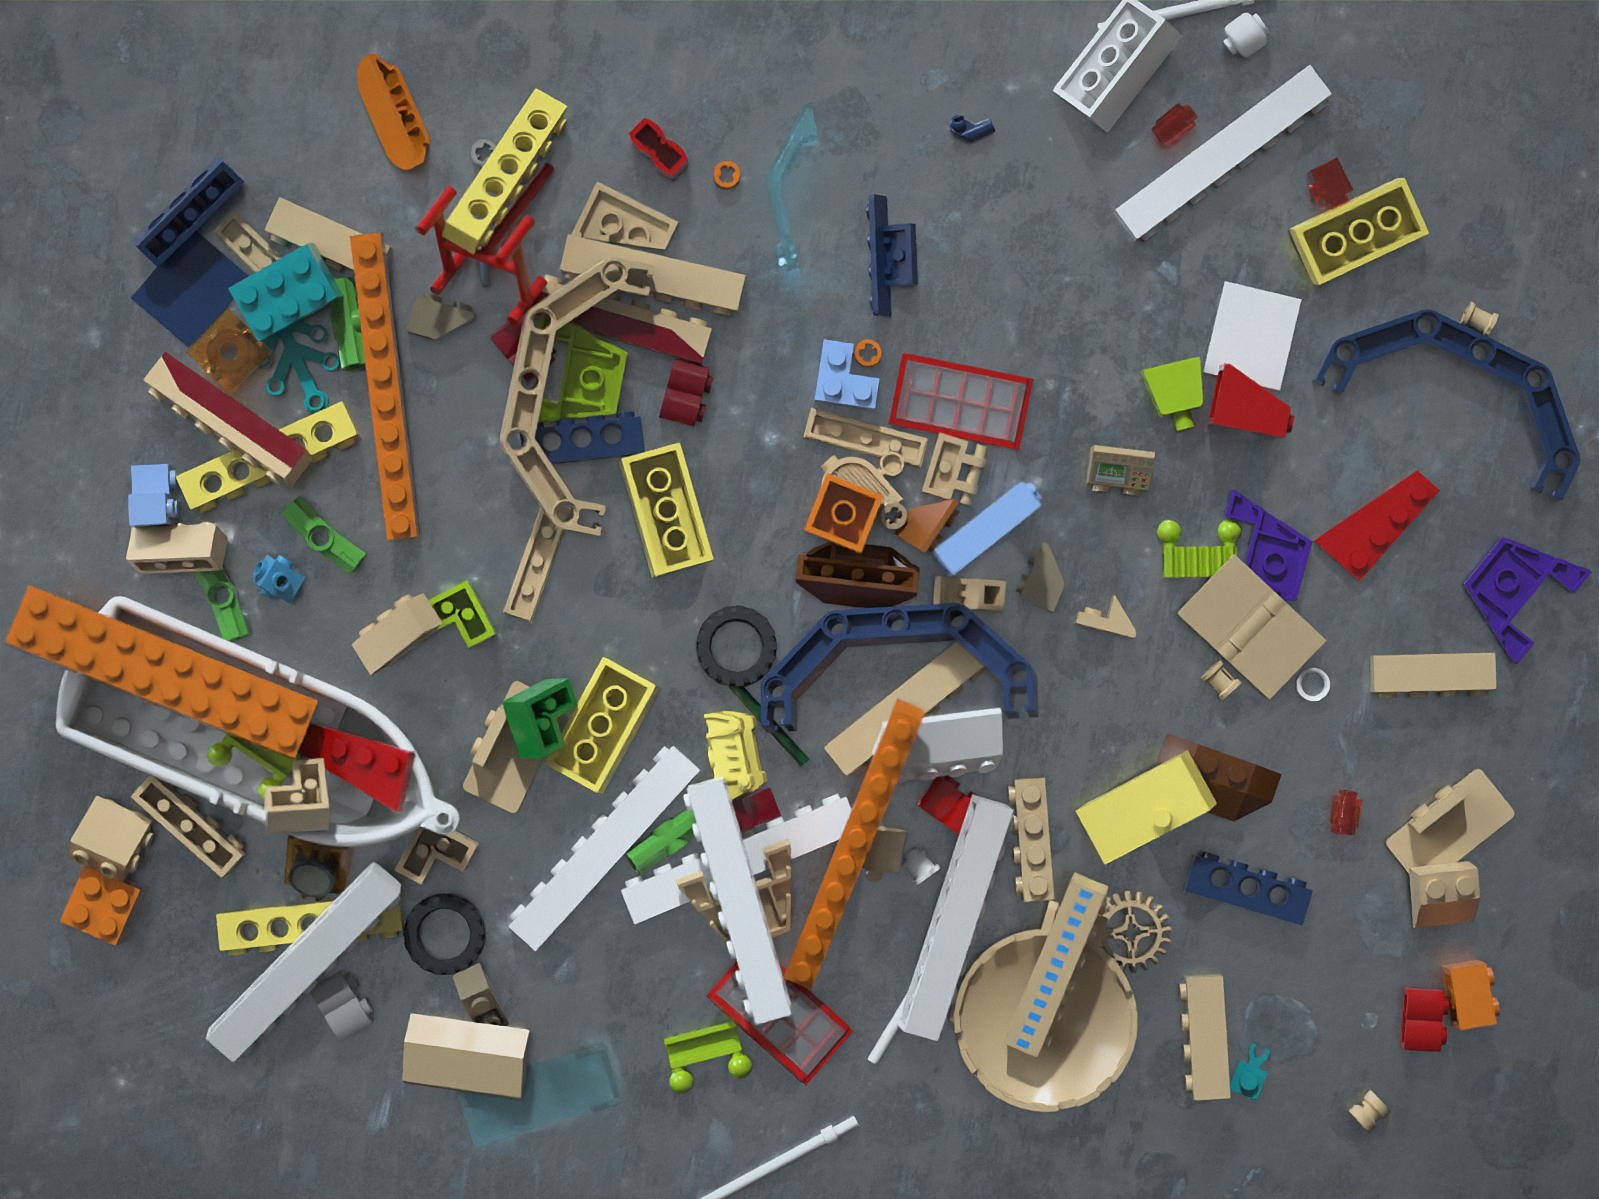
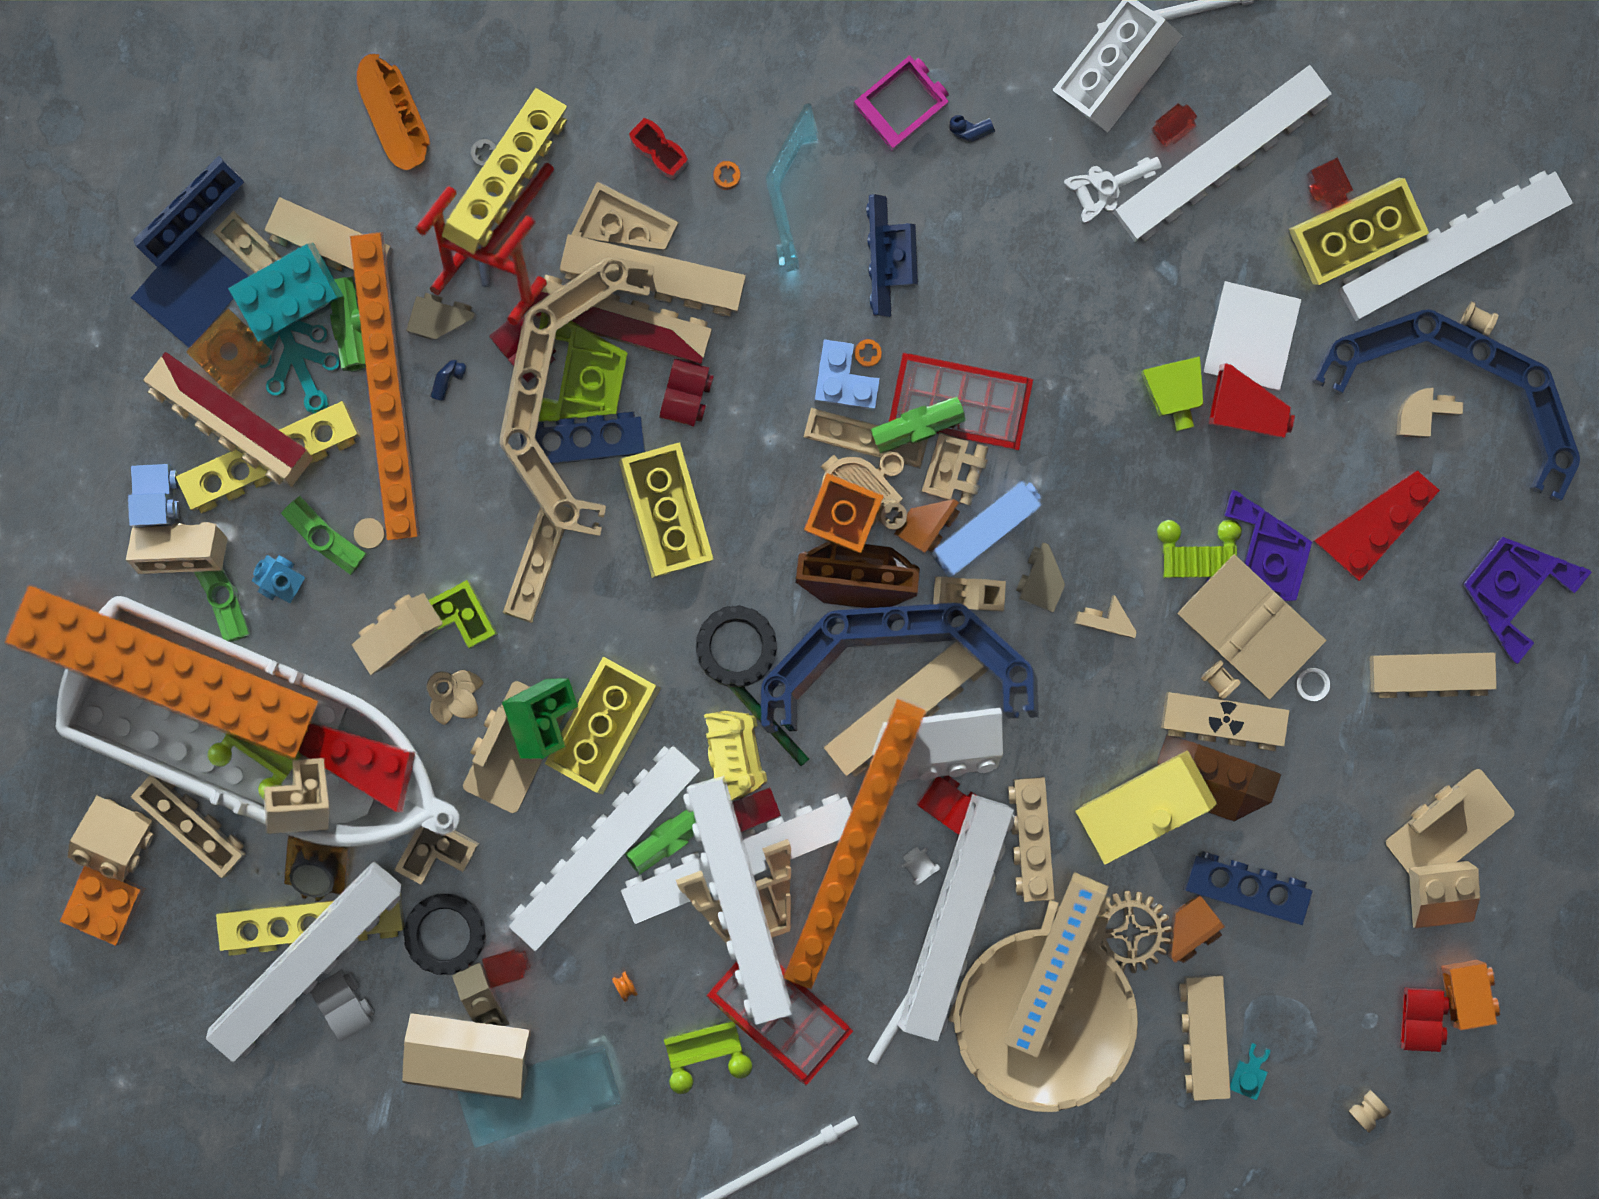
tan hat [862,825,908,882] -> none
tan slope [1086,445,1155,497] -> none
white head [1223,13,1270,58] -> none
clear red brick [1329,790,1363,835] -> none
none -> tan tile [354,518,385,549]
none -> tan plate [426,670,483,725]
none -> dark blue arm [430,360,467,401]
none -> clear red slope [482,946,531,988]
none -> orange bush [612,971,638,1002]
none -> dark pink window [854,55,949,152]
none -> bright green piece [871,397,966,453]
none -> white piece [1064,157,1162,223]
none -> tan brick [1161,692,1289,751]
none -> dark orange slope [1166,894,1225,963]
none -> white brick [1338,170,1573,321]
none -> tan brick [1396,388,1463,438]

